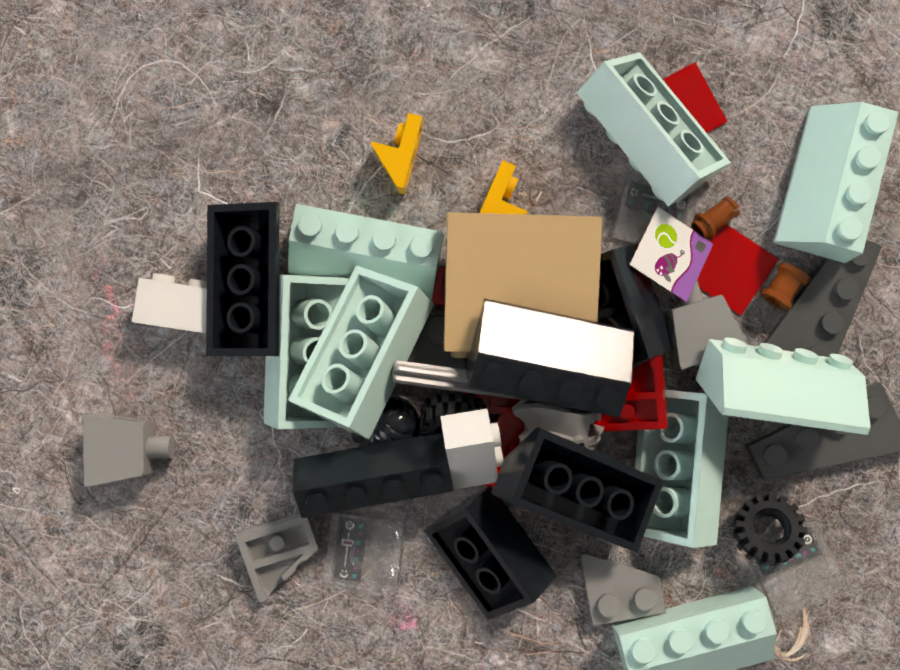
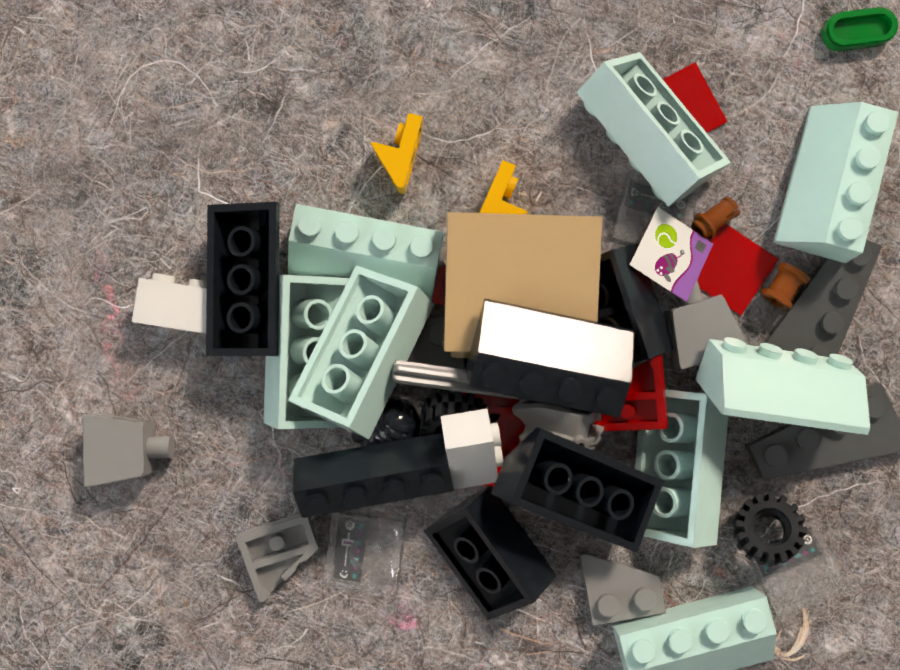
none -> green tile [821,7,898,52]

